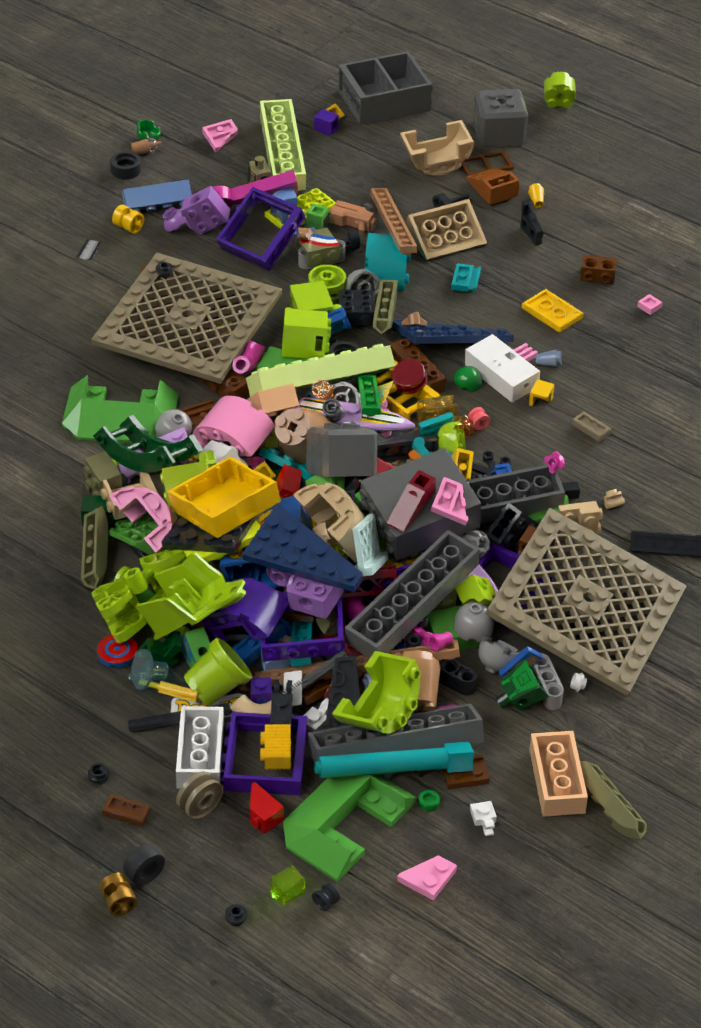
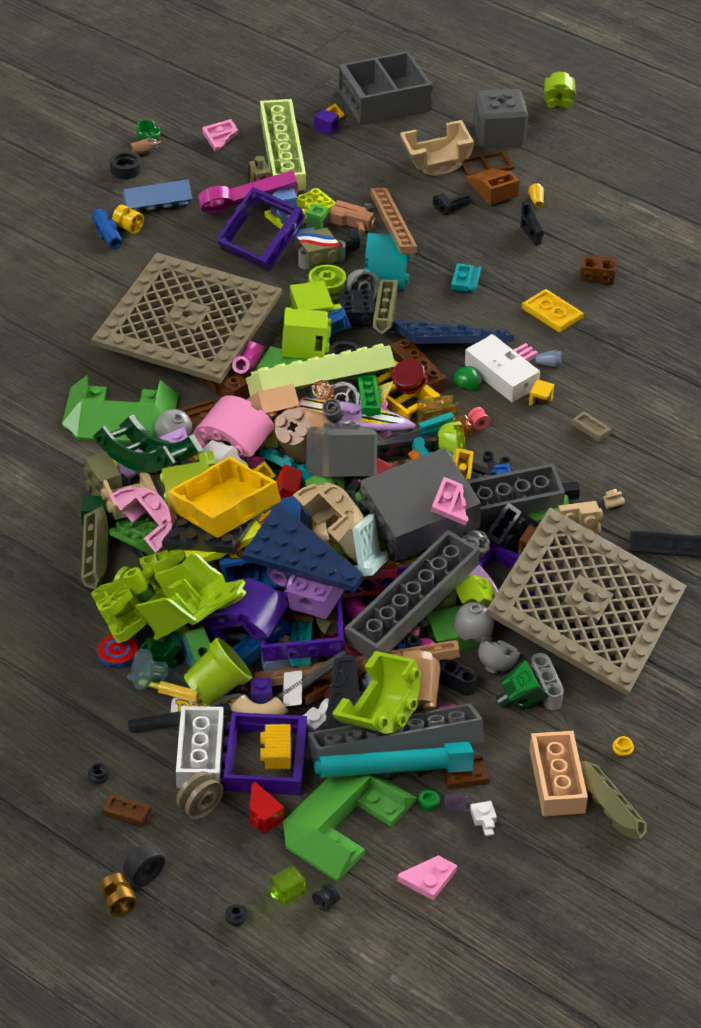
sticker [77,240,101,260] -> none
black plate [156,262,173,278] -> none
medium lavender brick [163,186,230,235] -> none
black hinge [270,679,293,724] -> none
medium nougat piece [298,227,313,240] -> none
slope [387,470,436,533] -> none
medium nougat piece [402,312,427,326] -> none
tan slope [405,199,487,261] -> none
dark pink brick [411,627,453,652] -> none
blue tile [499,646,543,678] -> none
dark pink plate [544,451,565,474] -> none
white plate [570,673,587,692] -> none
bright pink plate [637,294,662,315] -> none
none -> blue piece [92,208,122,250]
none -> clear purple plate [445,794,467,813]
none -> yellow plate [613,736,634,756]

